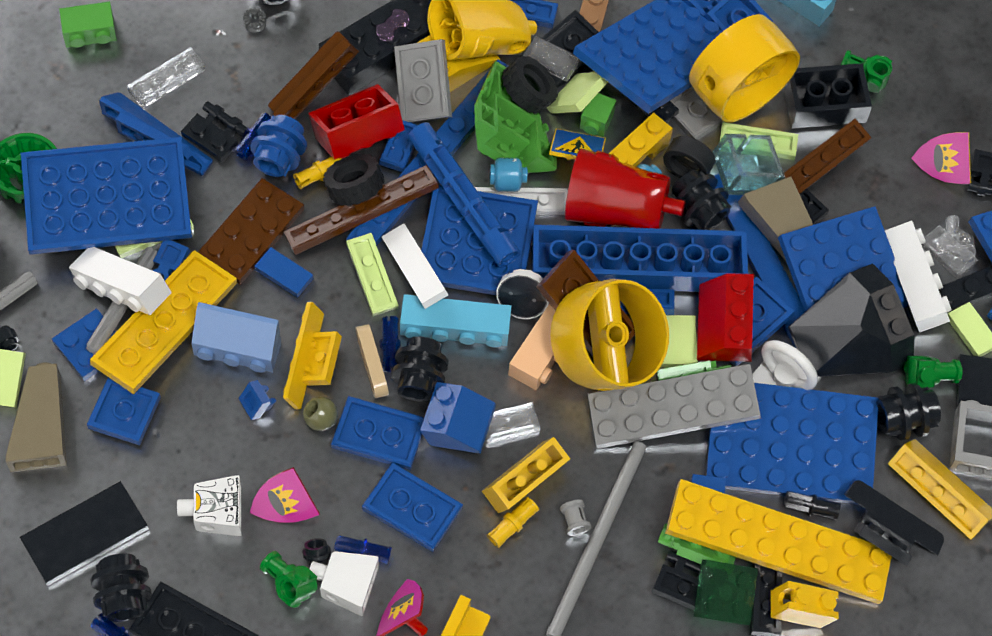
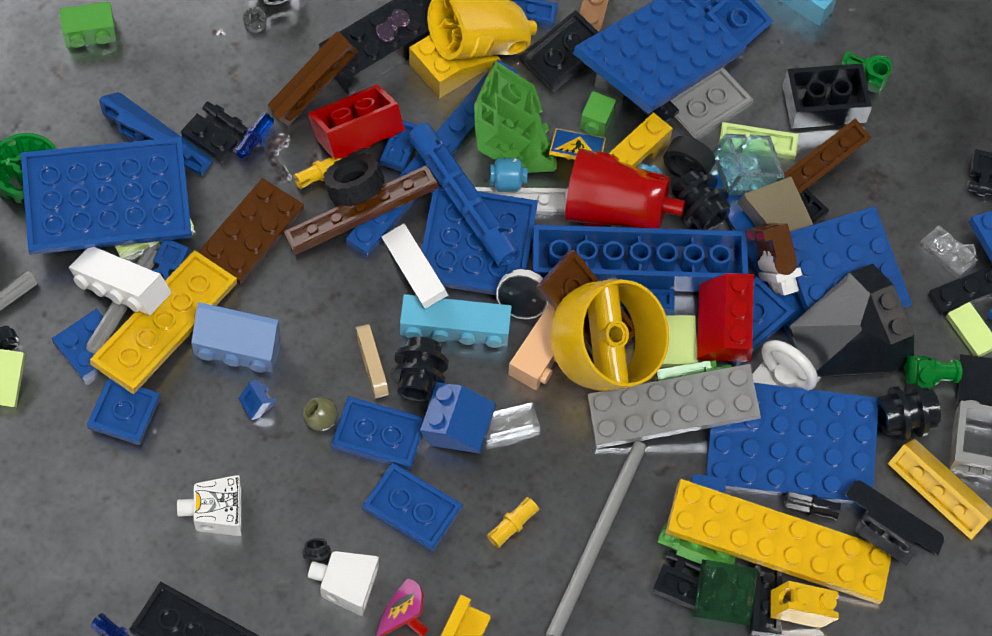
dark tan slope [6,362,67,473] -> none
black tile [20,481,149,586] -> none
black piece [90,553,152,622] -> none
clear plate [127,47,206,108] -> none
blue piece [250,115,307,177] -> none
dark pink shield [250,467,320,523] -> none
blue tile [254,247,314,298] -> none
green connector [260,551,318,608] -> none
yellow bracket [283,302,342,409] -> none
clear blue axle [334,535,392,565] -> none
yellowish green tile [346,233,399,316] -> none
clear blue pin [379,316,401,373] -> none
light grey tile [394,39,452,123] -> none
yellow brick [482,437,570,513] -> none
black tyre [502,56,558,114] -> none
clear plate [523,36,580,82] -> none
yellowish green tile [547,72,608,114] -> none
light grey bush [560,500,592,536] -> none
yellow cylinder [689,14,800,123] -> none
white brick [885,221,952,333] -> none
dark pink shield [912,132,971,184] -> none
clear arm [946,215,975,250] -> none
none -> reddish brown hips [745,223,802,295]

